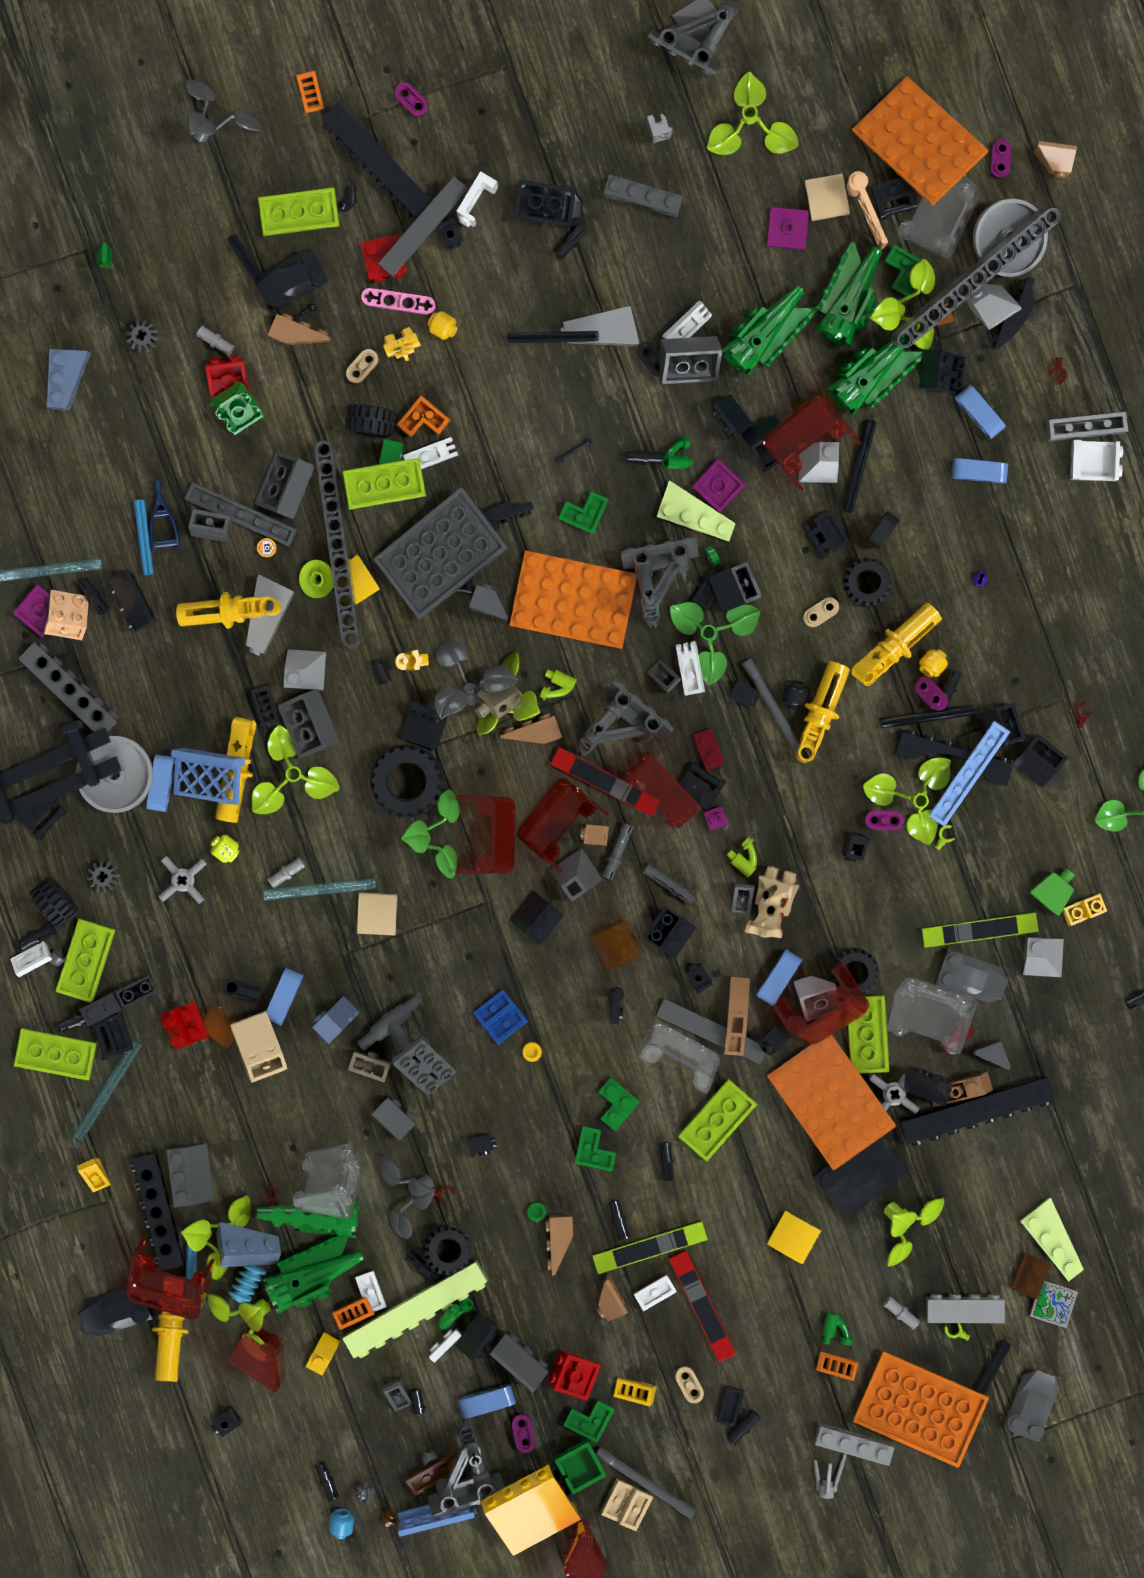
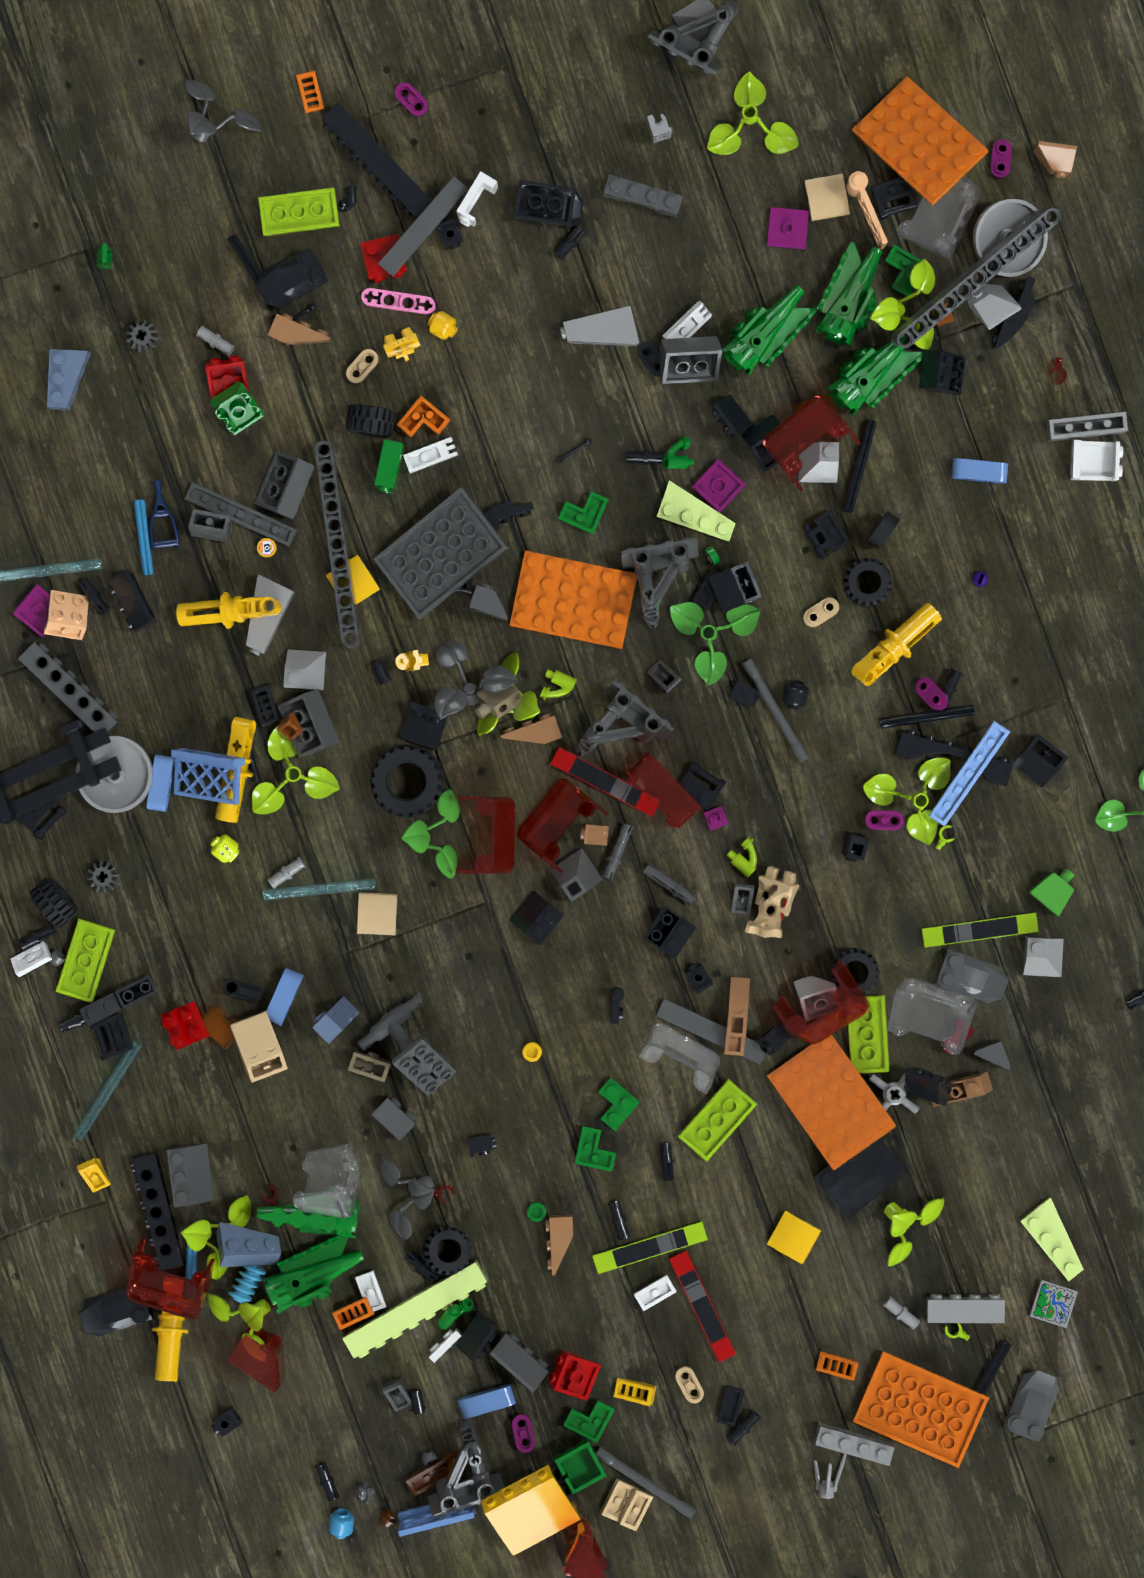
lime plate [14,1028,97,1081] -> none
light grey bar [159,856,207,904] -> none
lime dish [299,560,334,598] -> none
yellow slope [305,1332,340,1375] -> none
lime plate [343,458,426,510] -> none
blue slope [473,990,528,1045] -> none
black axle [507,331,599,343] -> none
clear orange slope [591,920,642,971] -> none
medium nougat slope [597,1274,628,1321] -> none
white hinge [676,641,705,695] -> none
dark red plate [693,728,724,771] -> none
medium blue beam [756,949,802,1006] -> none
yellow piece [796,661,850,763] -> none
green plant [821,1312,854,1346] -> none
black brick [900,1076,1055,1146] -> none
yellow head [919,649,948,678] -> none
medium blue beam [955,385,1006,439] -> none
black slope [975,702,1026,748] -> none
reddish brown plate [1011,1253,1052,1299] -> none
yellow slope [1062,894,1107,926] -> none
clear red piece [1075,702,1093,729] -> none
none -> dark orange slope [277,712,303,741]

